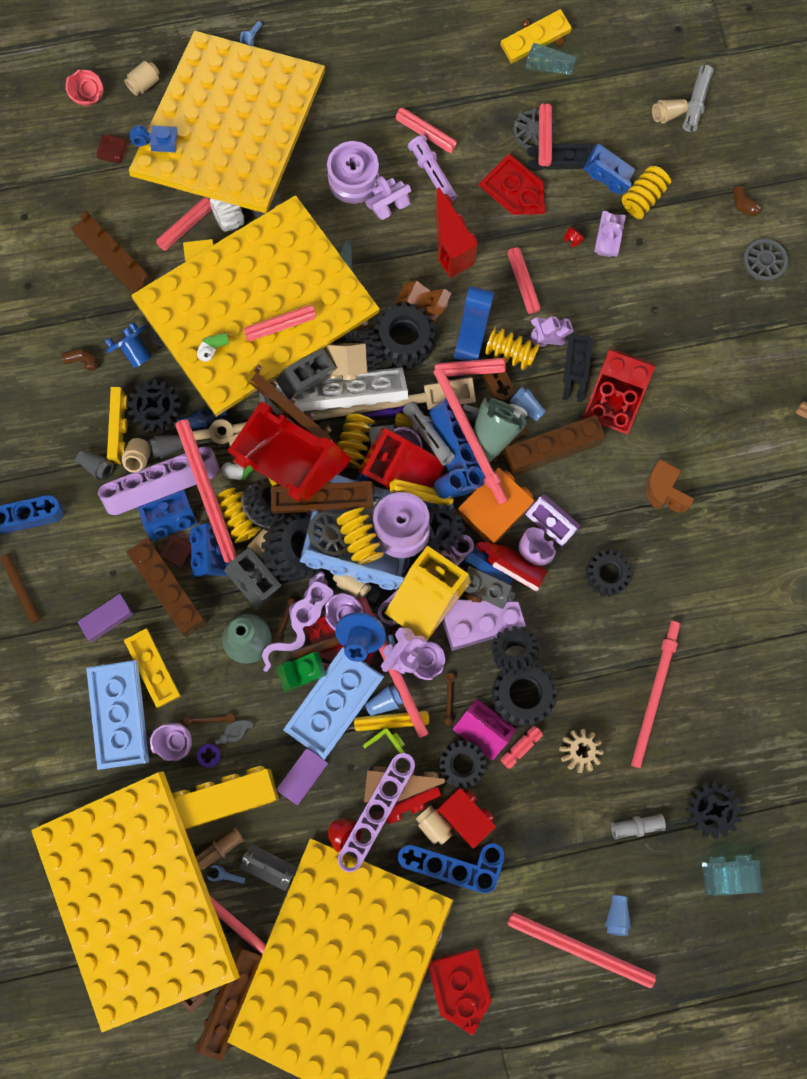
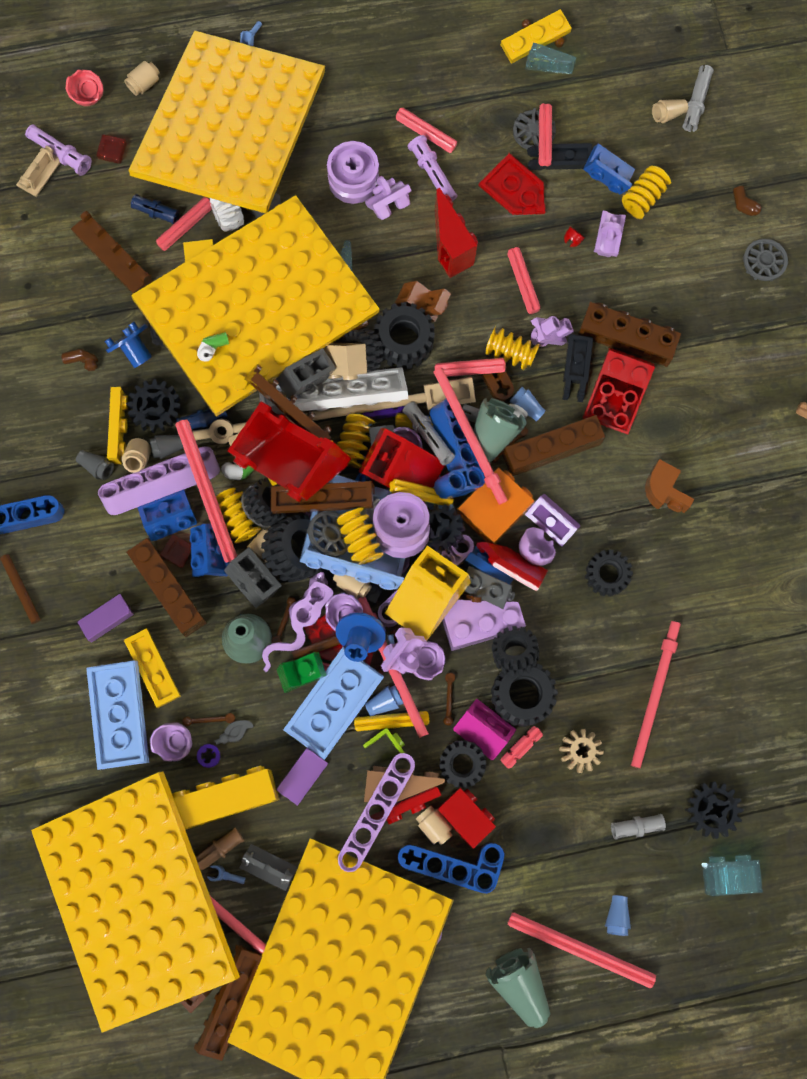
blue plate [130,125,178,153] -> none
coral axle [244,305,316,341] -> none
red cone [328,818,362,852] -> none
red tile [428,948,491,1036] -> none
blue beam [454,286,494,361] -> none
none -> tan hinge [16,146,60,197]
none -> lavender pin [25,124,92,176]
none -> dark blue pin [131,194,180,224]
none -> sand green cone [485,948,550,1028]
none -> reddish brown brick [578,302,681,367]

